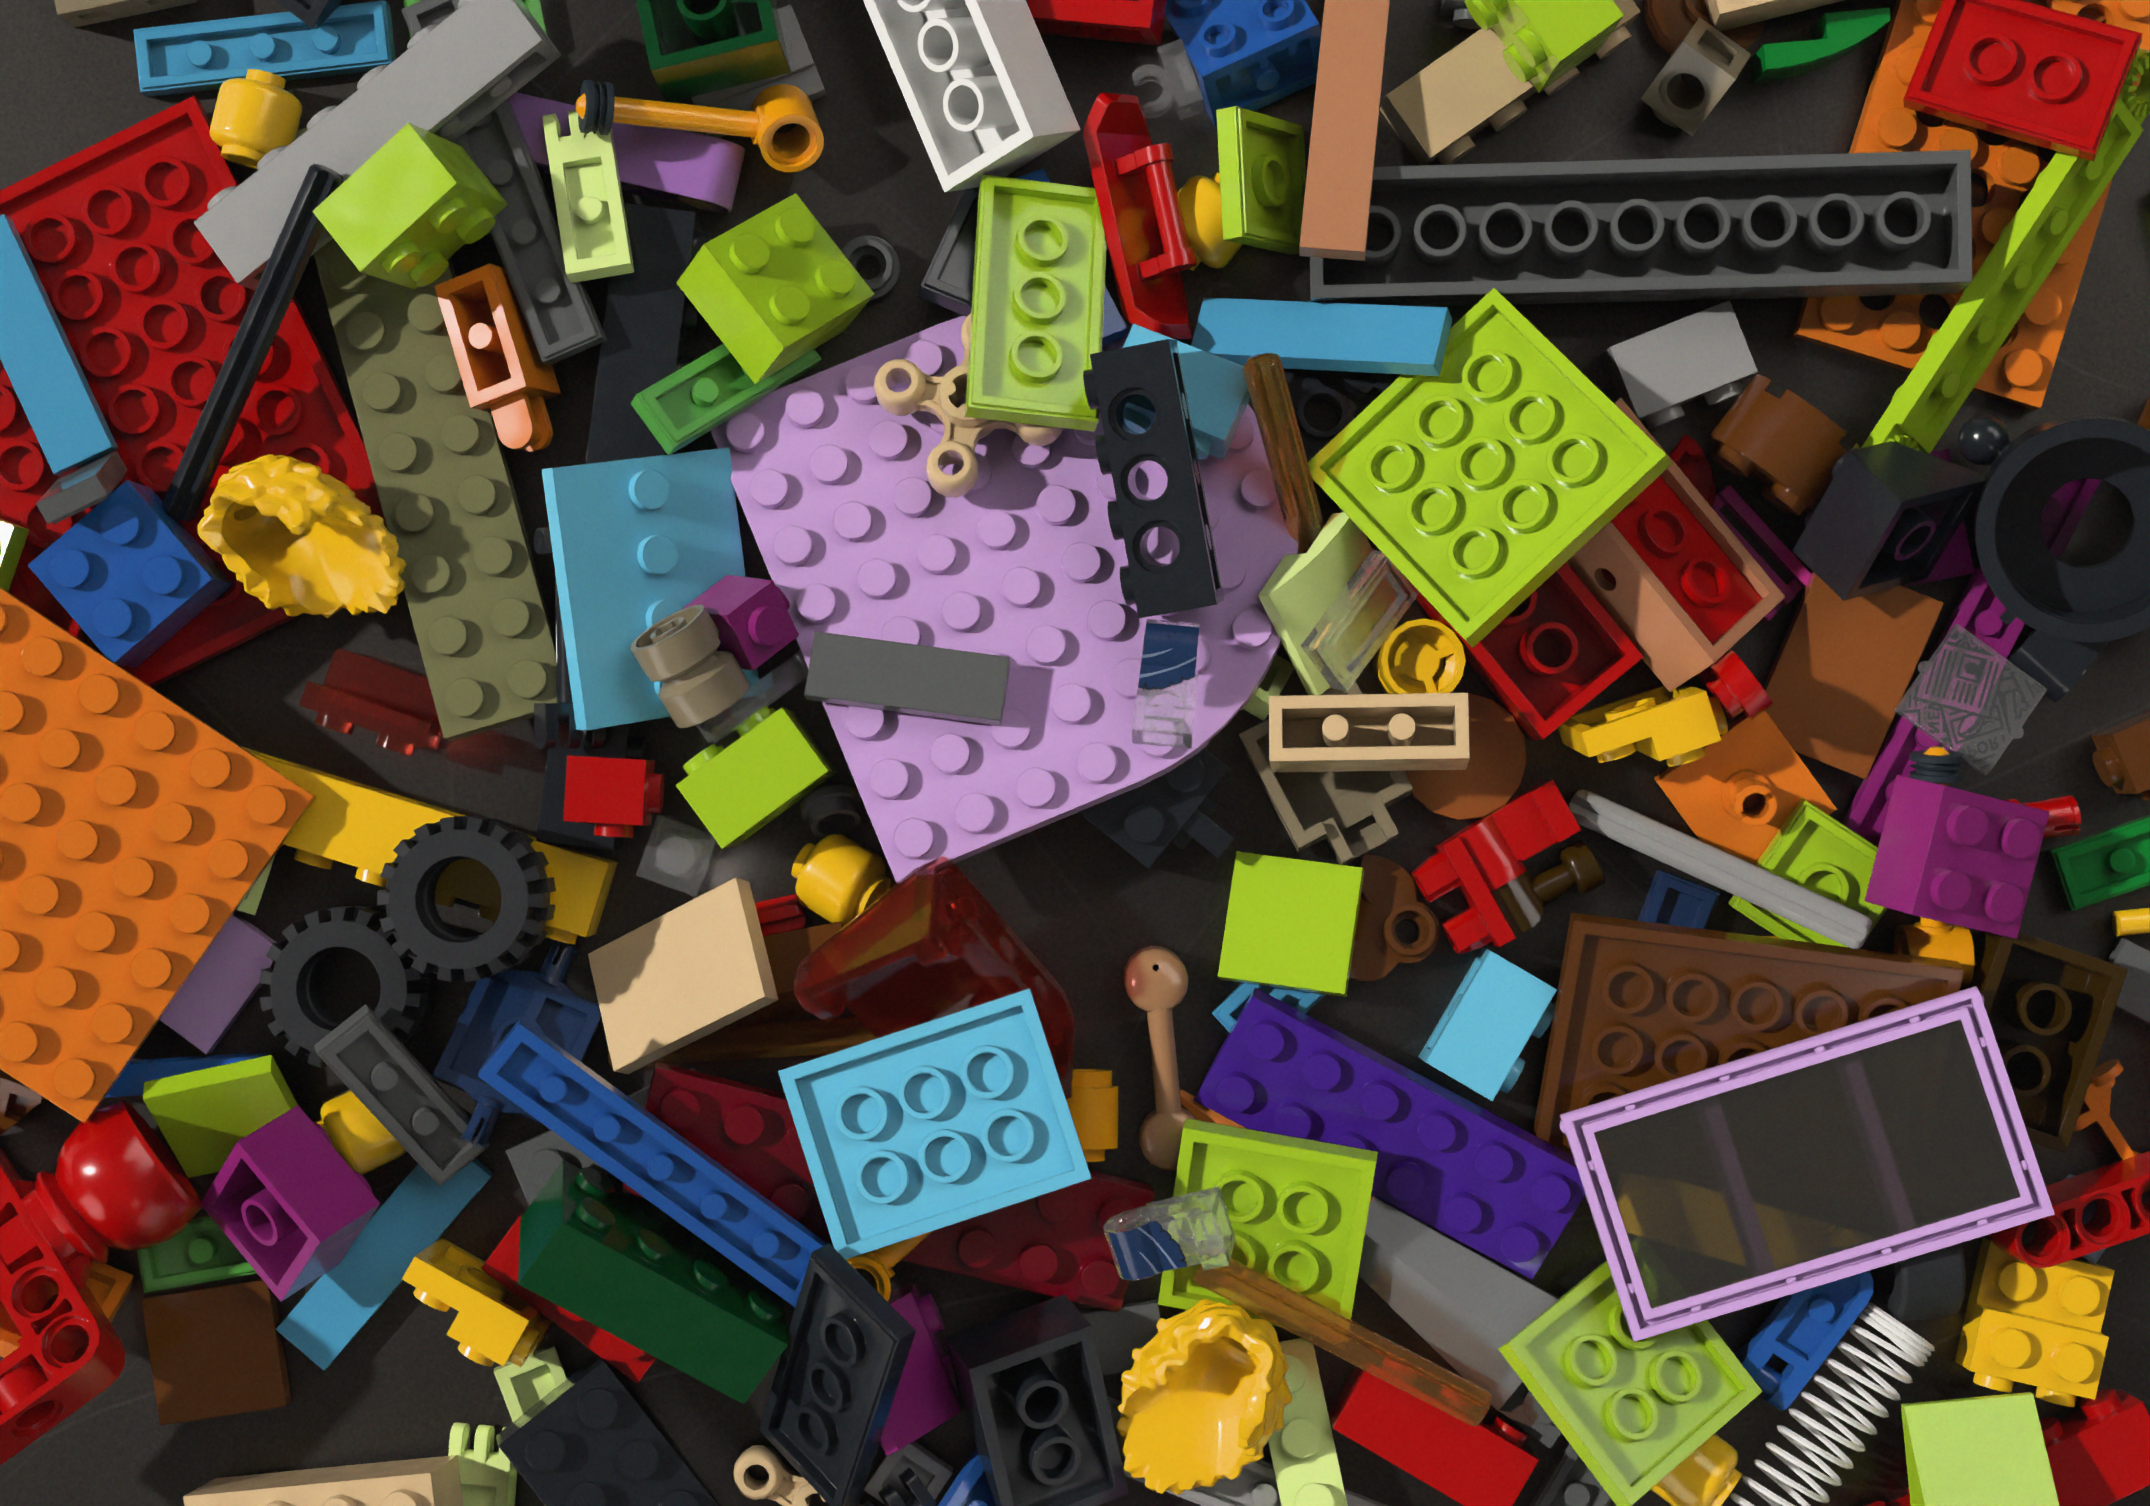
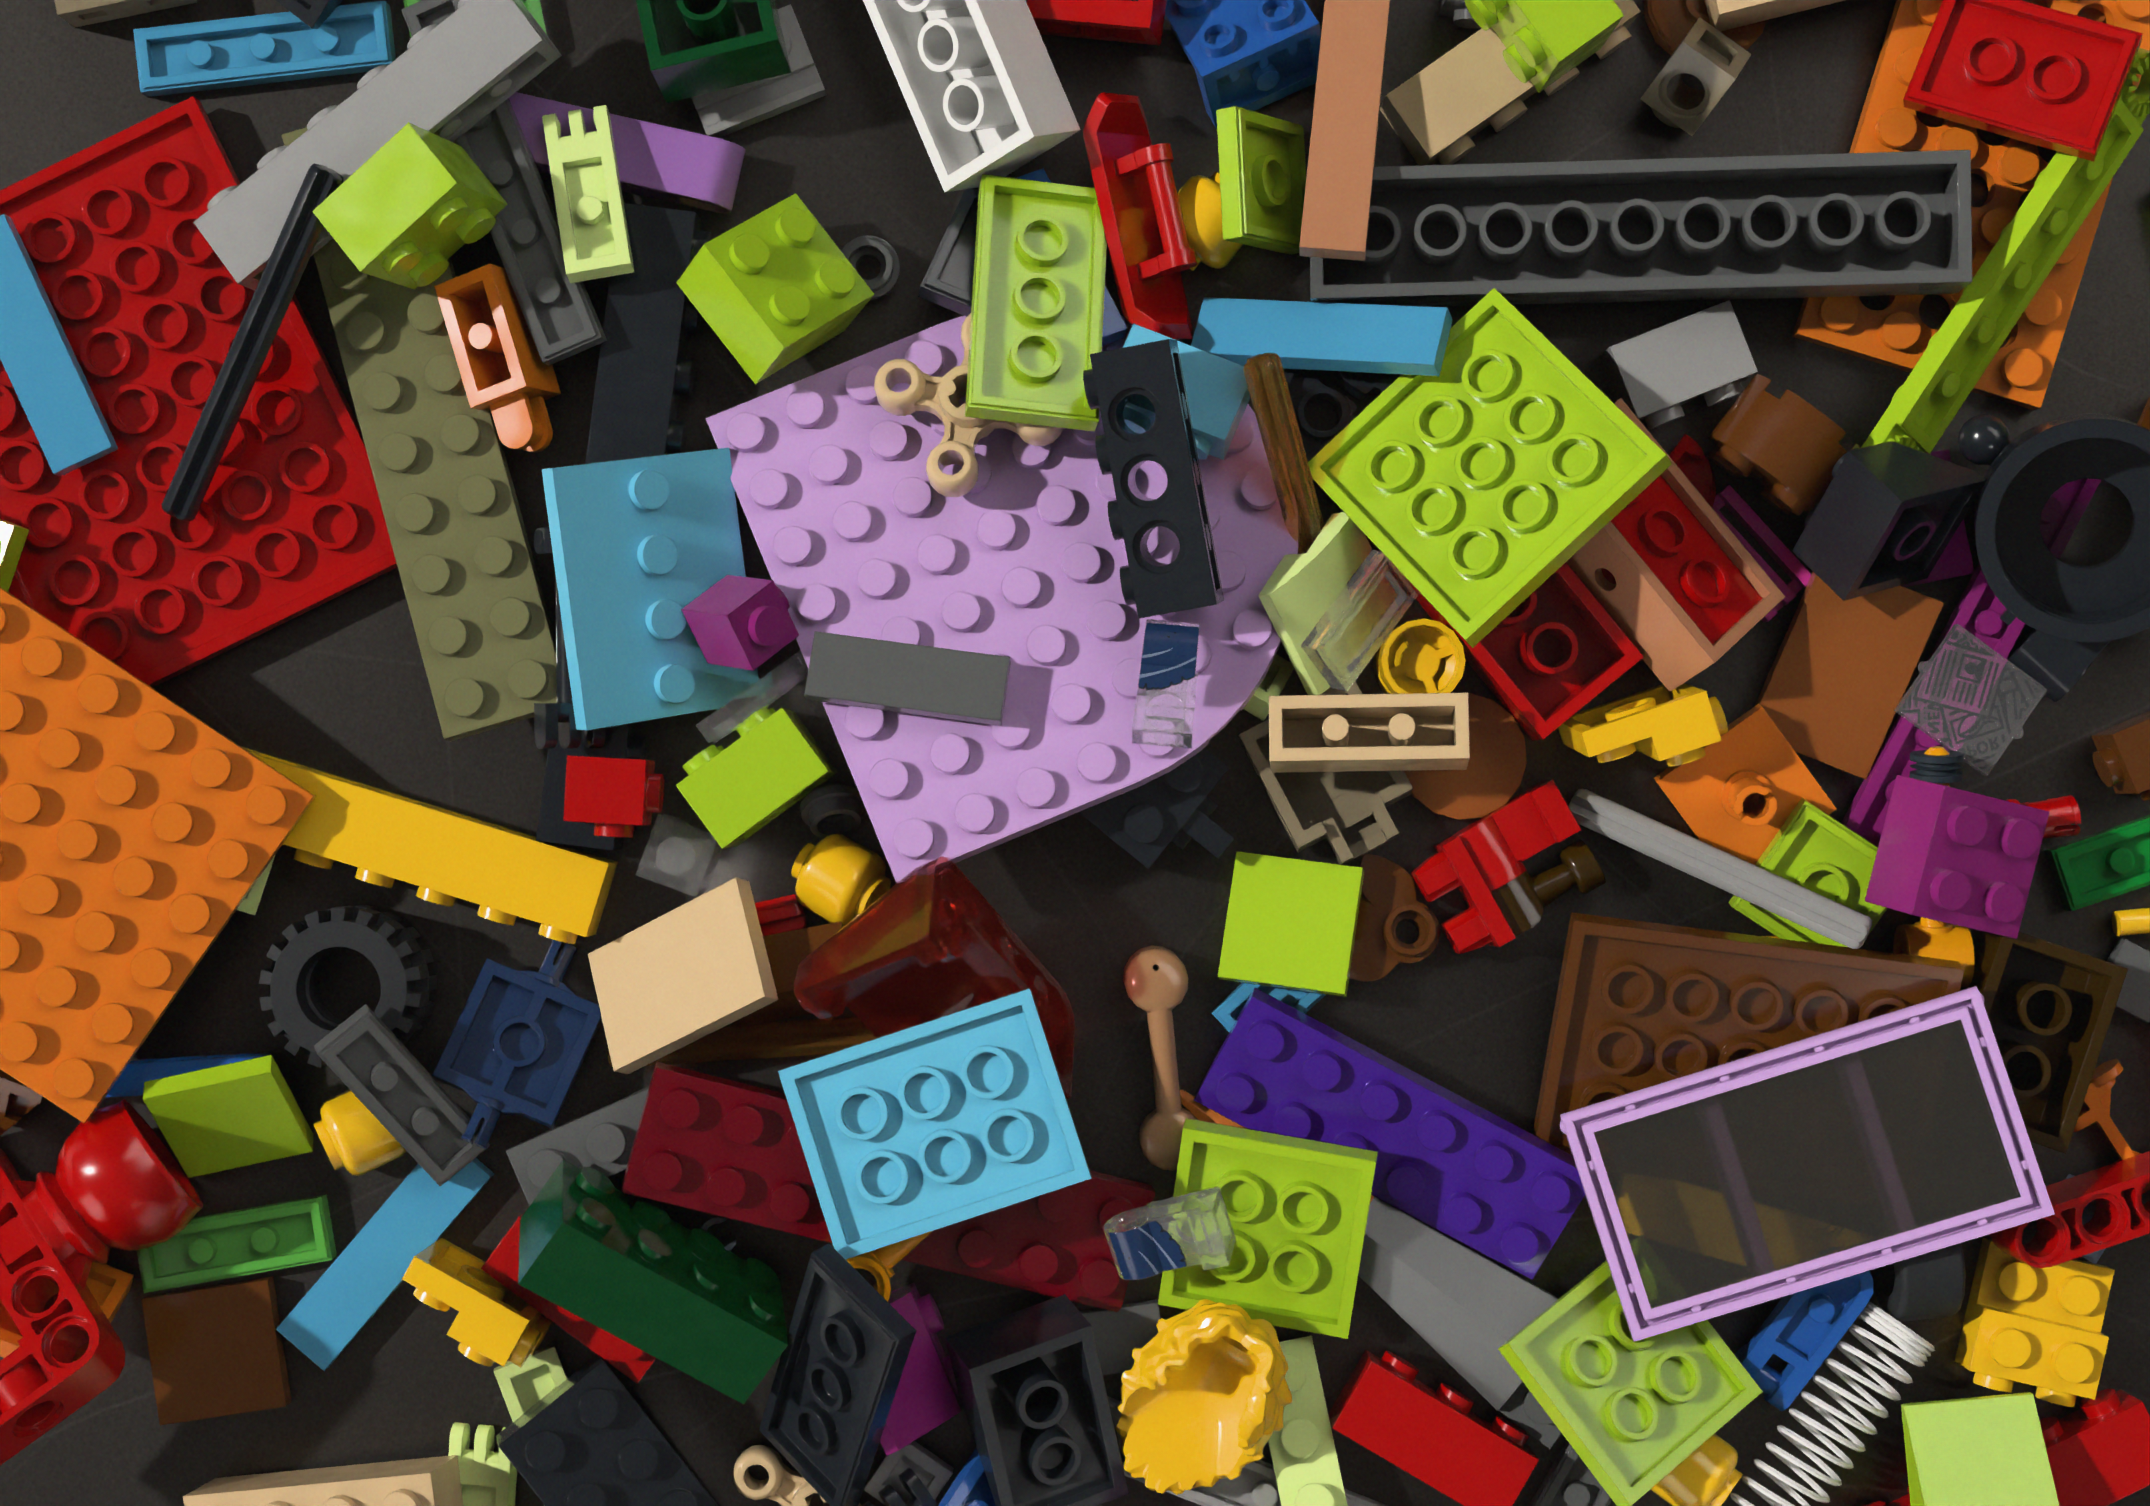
blue brick [27,480,233,668] -> none
dark grey tile [36,450,128,525] -> none
lavender tile [160,913,277,1054] -> none
yellow hair [198,454,407,618] -> none
magenta brick [200,1105,380,1302] -> none
yellow head [209,69,302,169] -> none
clear red bracket [299,649,443,756] -> none
black tyre [377,816,556,982] -> none
blue plate [478,1018,828,1307] -> none
light orange piece [576,80,824,172] -> none
dark tan wheel [629,604,750,728] -> none
bright green tile [630,344,822,456] -> none
light orange brick [1061,1069,1118,1162] -> none
clear tile [1131,39,1204,121] -> none
clear orange axle [1194,1249,1492,1426] -> none
medium azure brick [1418,948,1557,1101] -> none
dark blue tile [1637,870,1720,929] -> none
red plate [1696,649,1774,720] -> none
green slope [1750,8,1891,84] -> none

